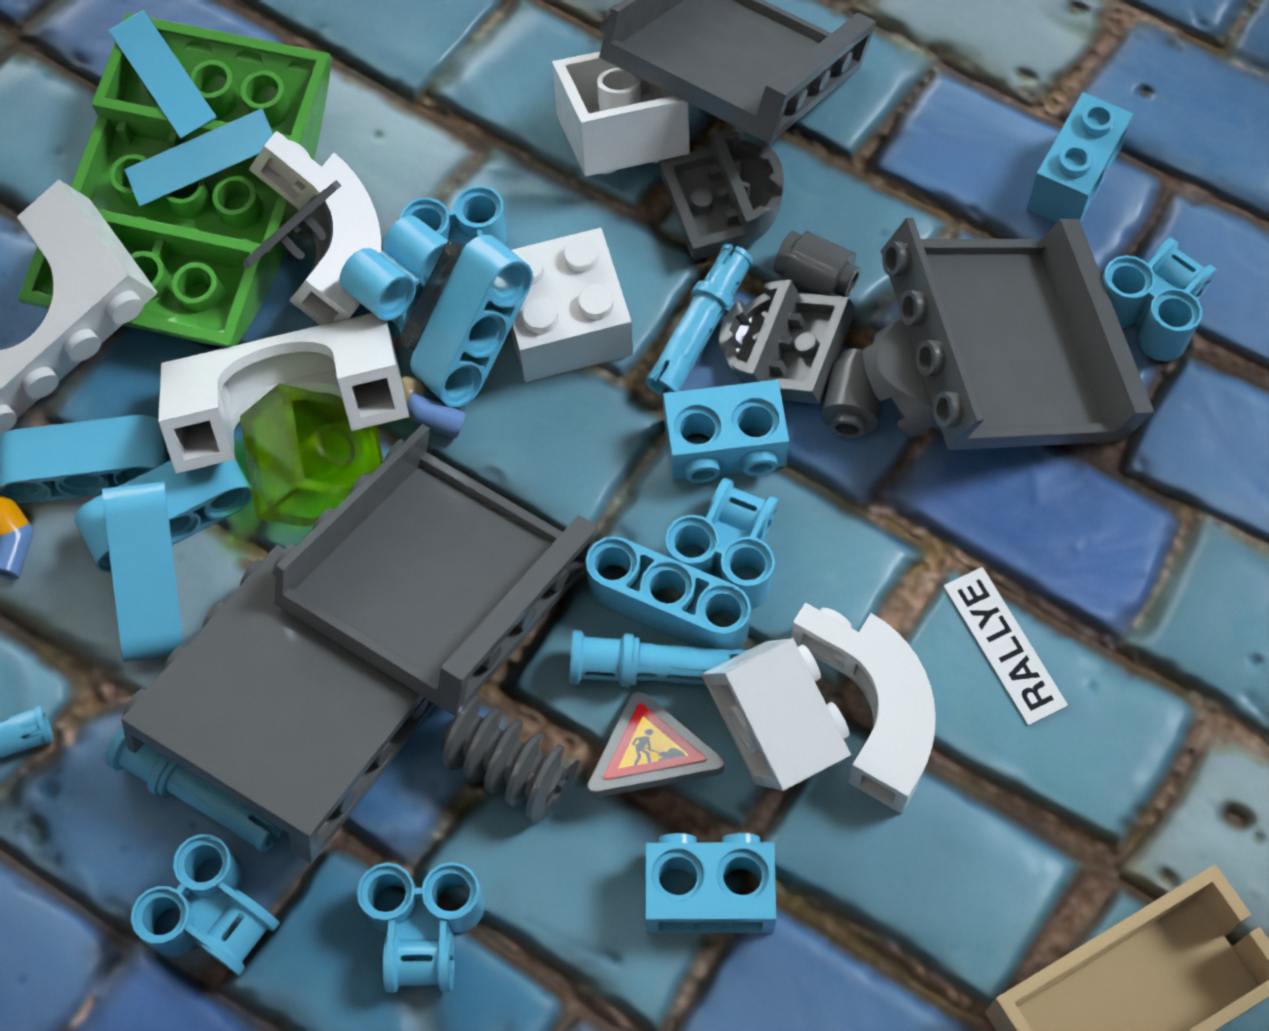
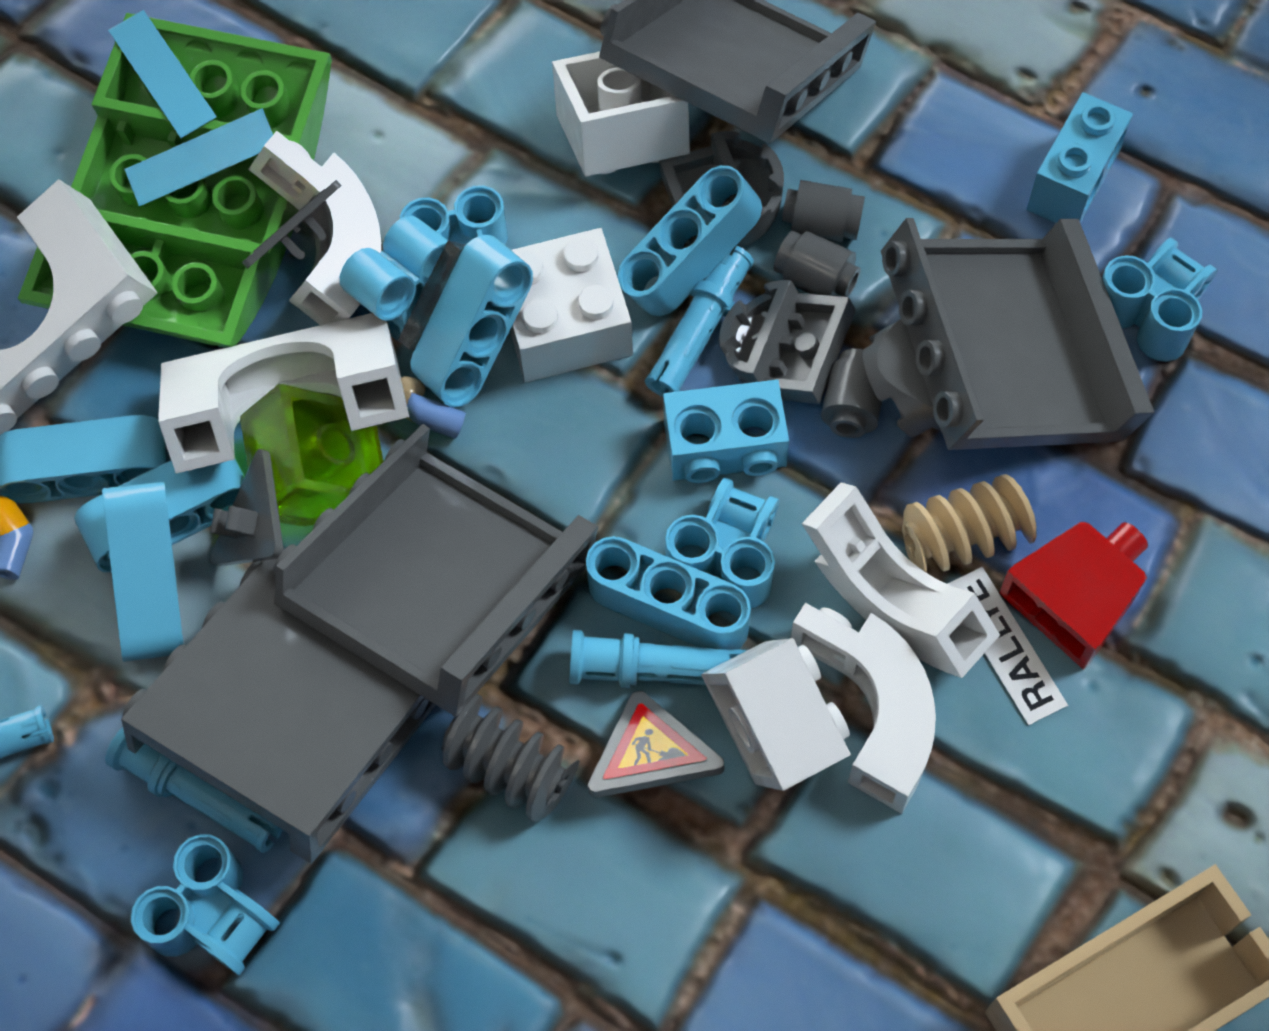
medium azure piece [357,862,485,992] -> none
medium azure brick [646,833,776,933] -> none
none -> dark grey piece [210,449,283,566]
none -> medium azure beam [617,165,762,316]
none -> dark grey brick [782,180,865,243]
none -> white arch [802,482,1000,678]
none -> tan piece [902,474,1036,573]
none -> red torso [999,522,1148,670]

